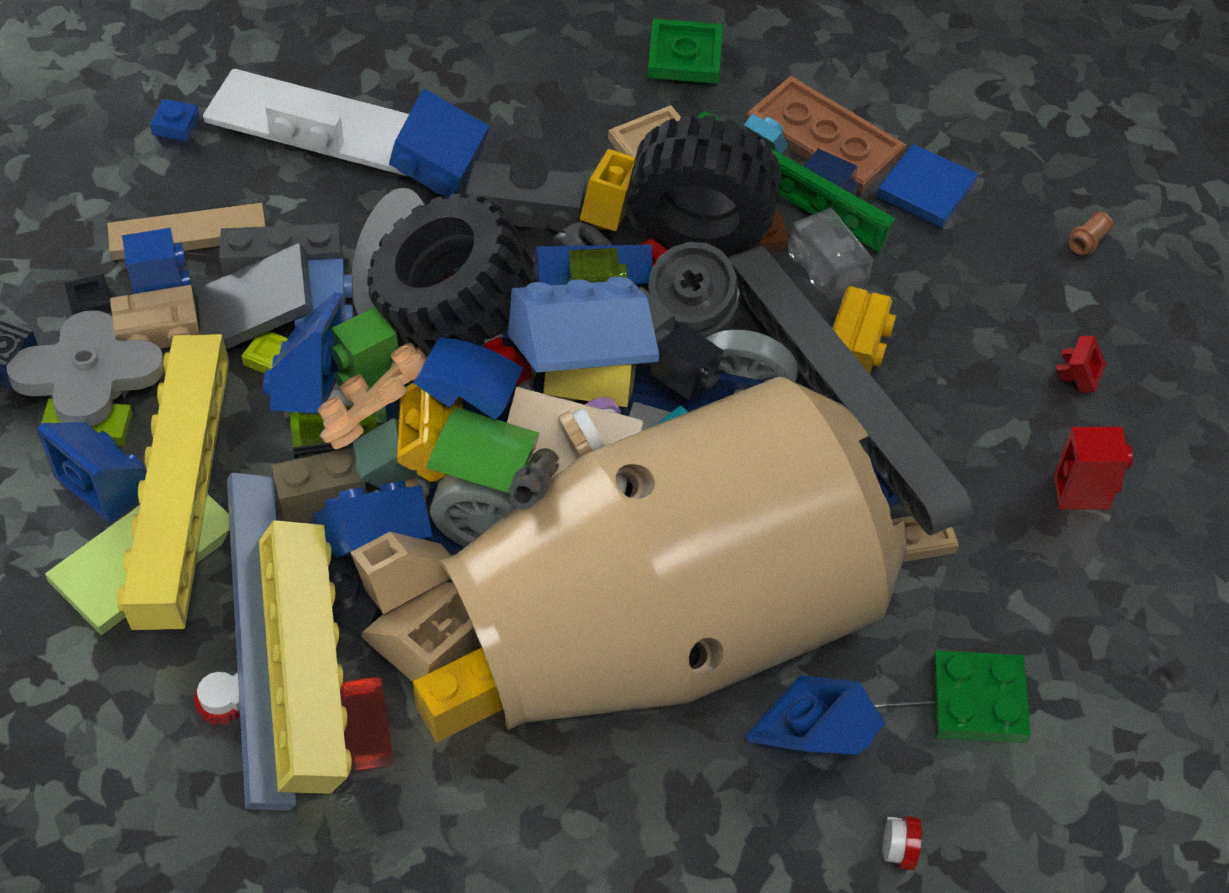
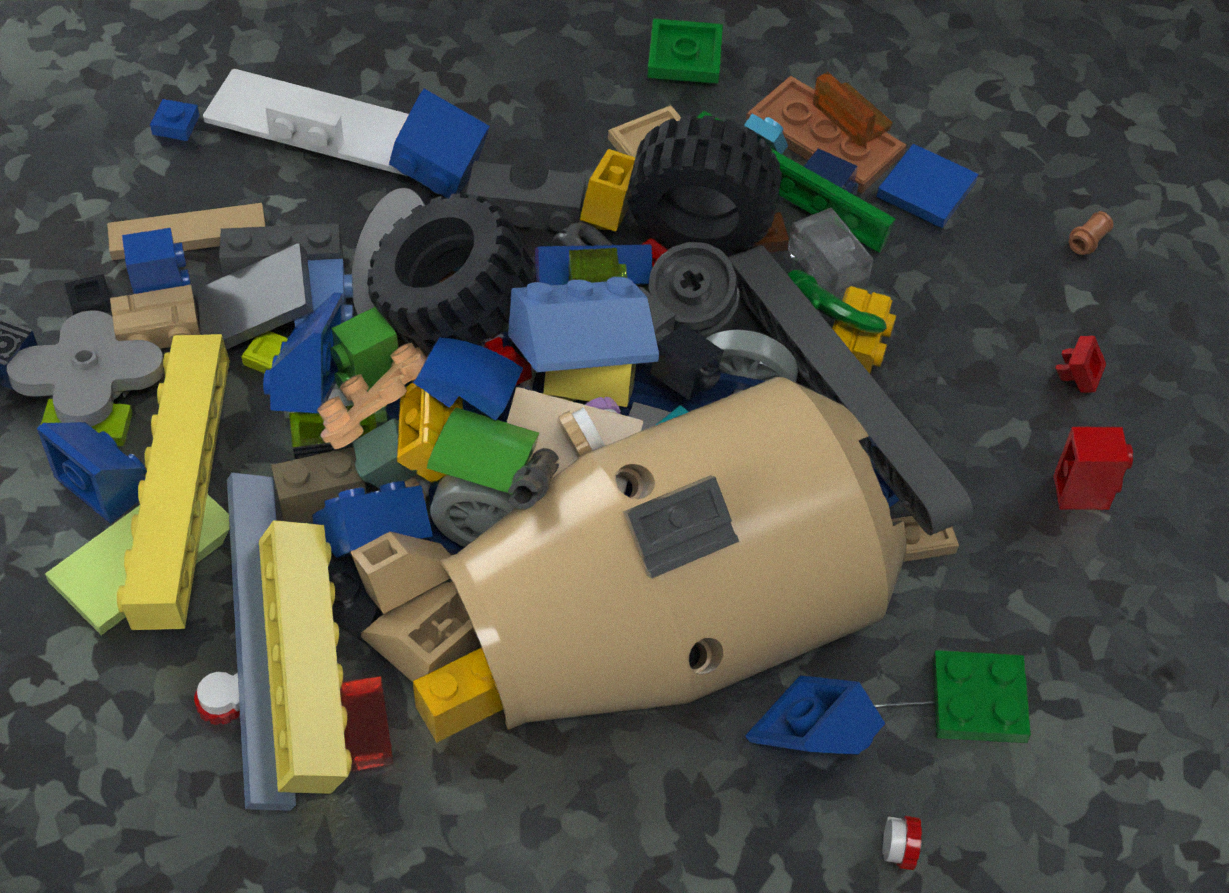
none -> dark grey plate [623,475,739,578]
none -> green plant [787,270,887,334]
none -> clear orange panel [813,72,892,147]

